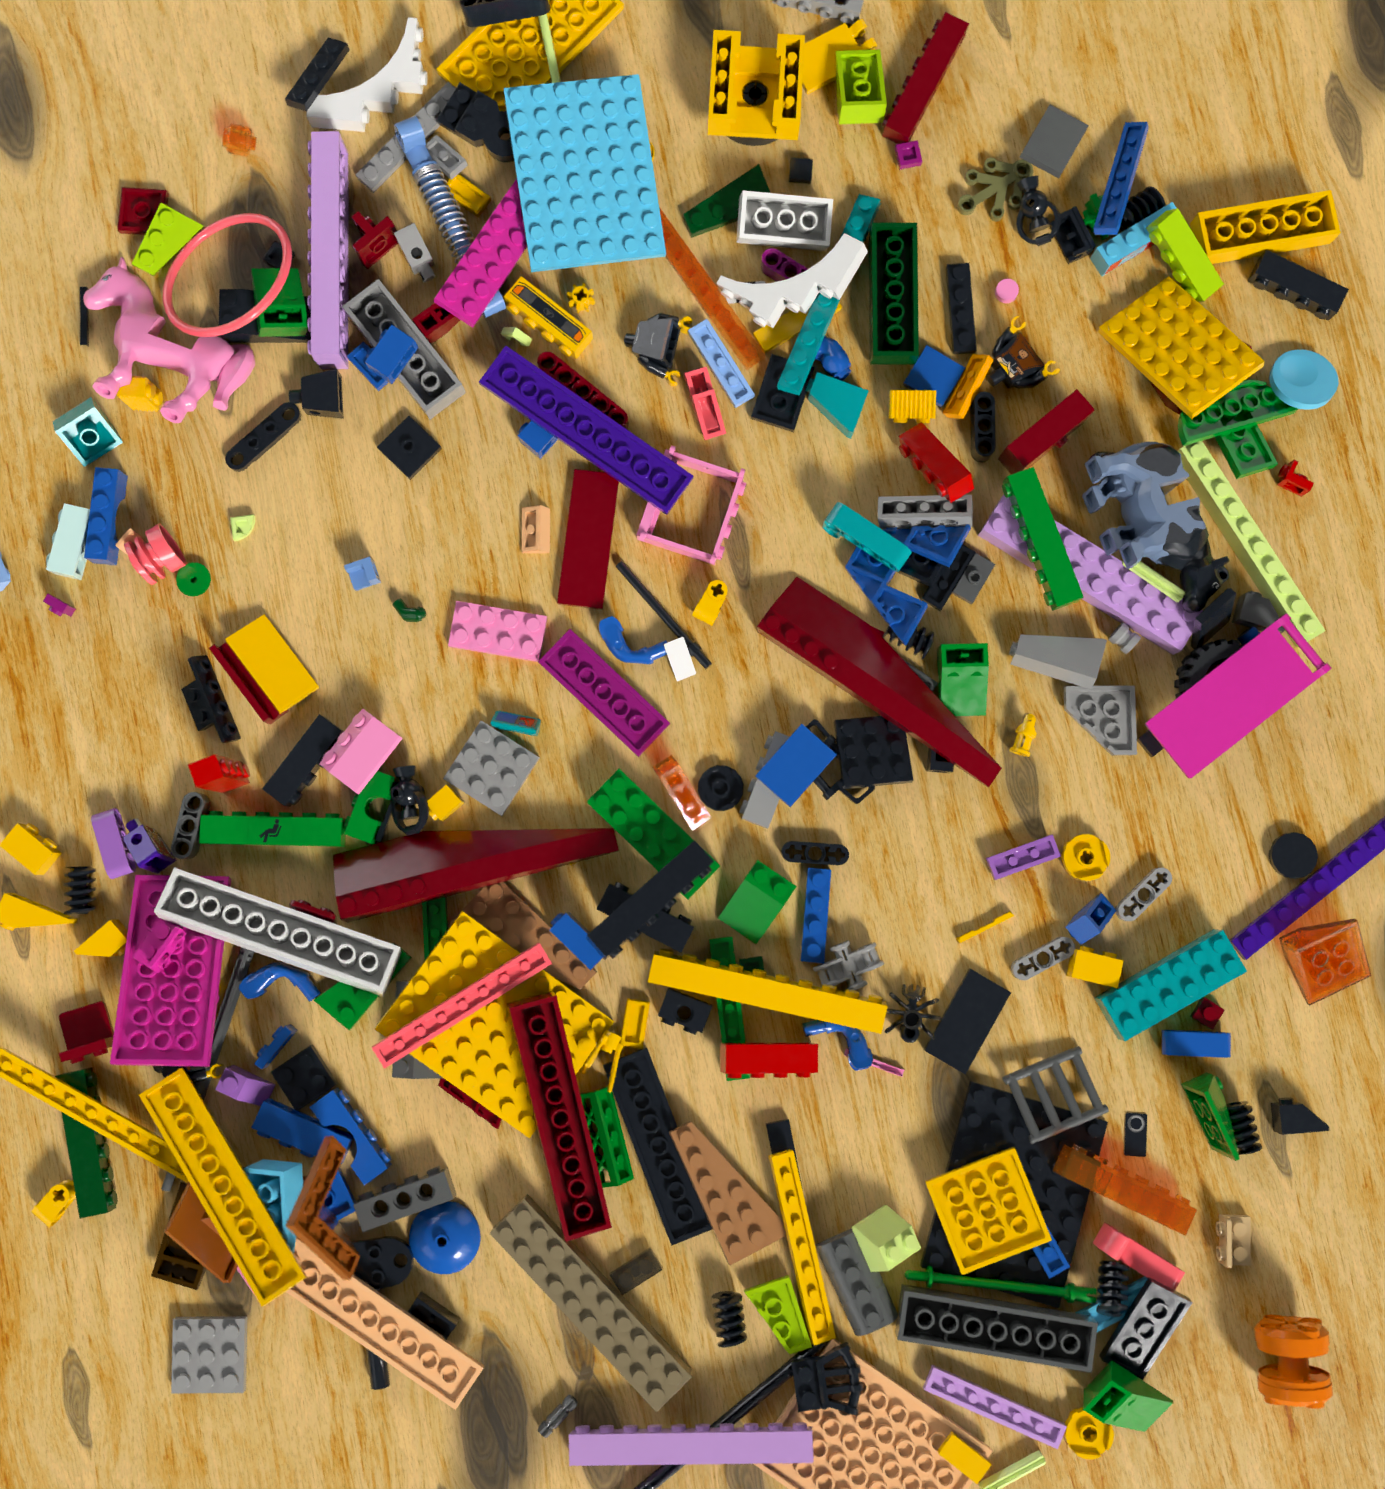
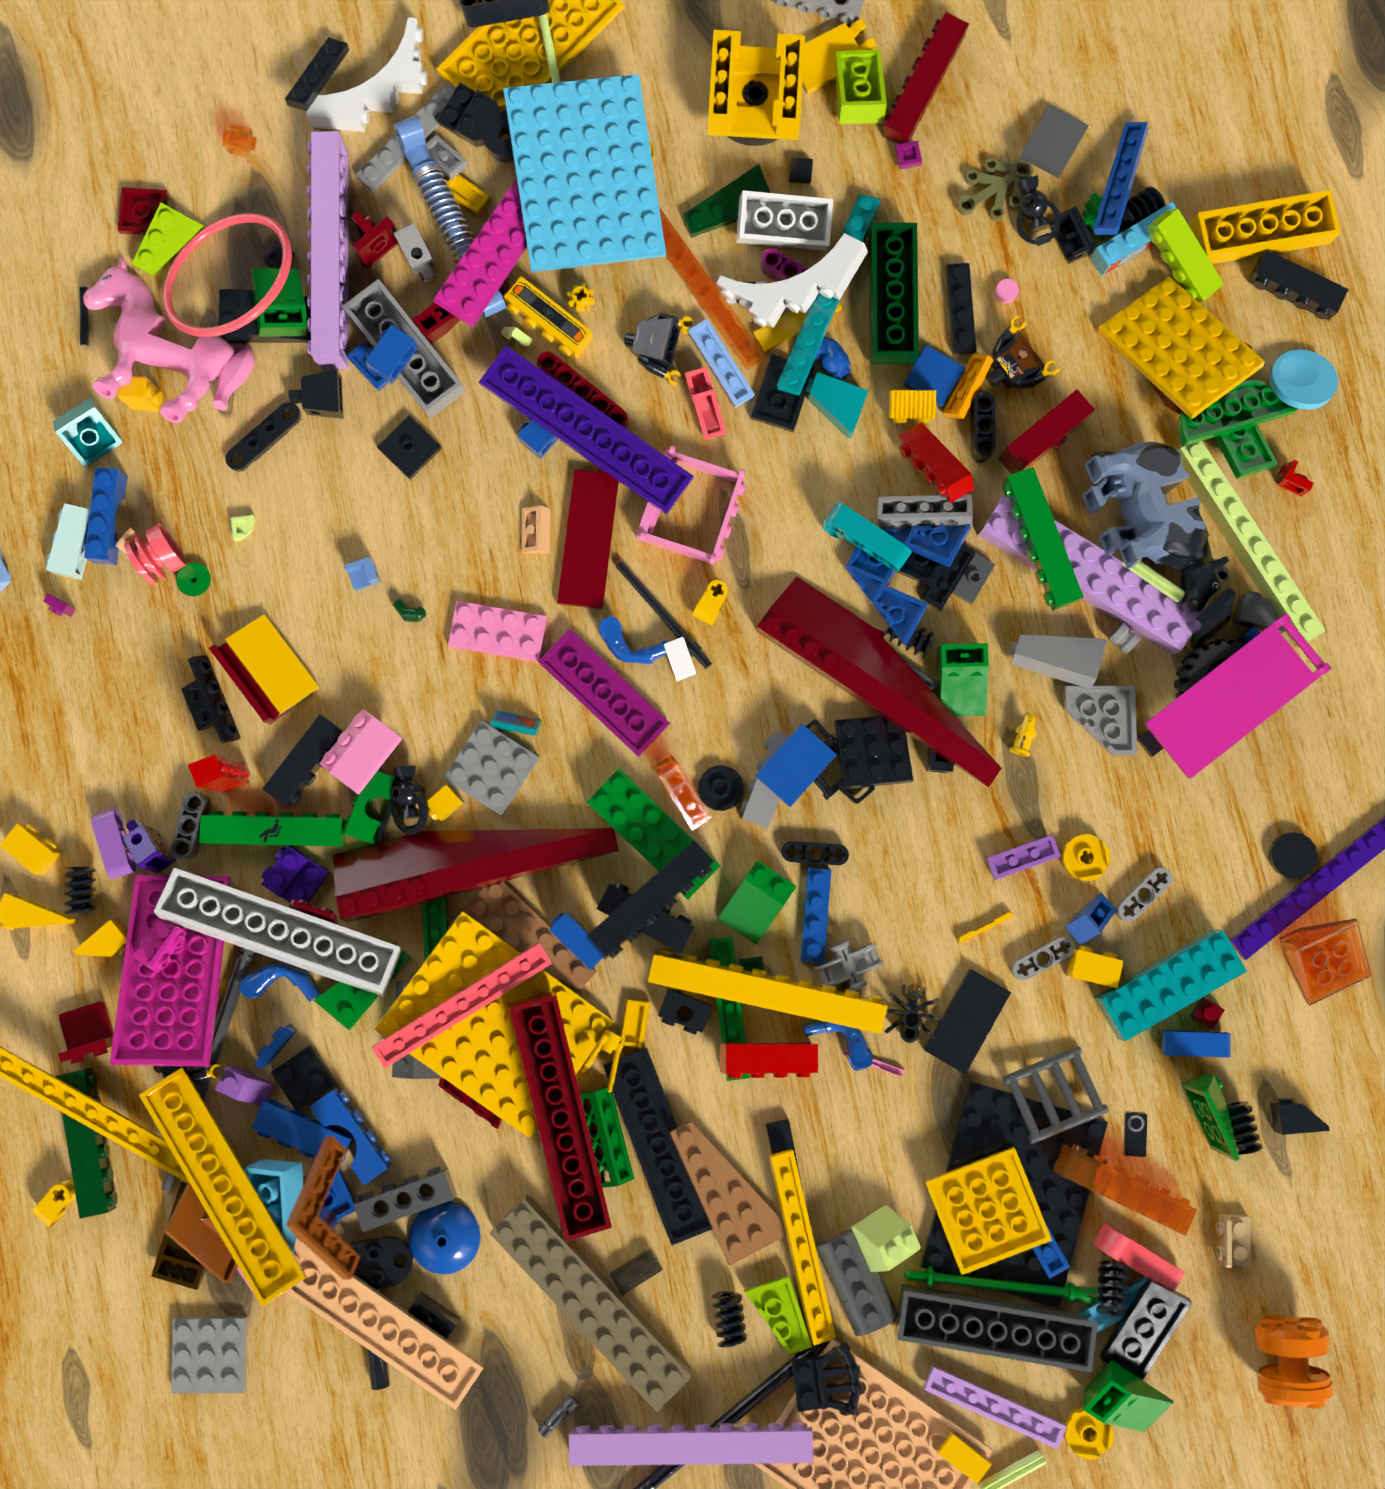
none -> dark purple plate [261,845,330,903]

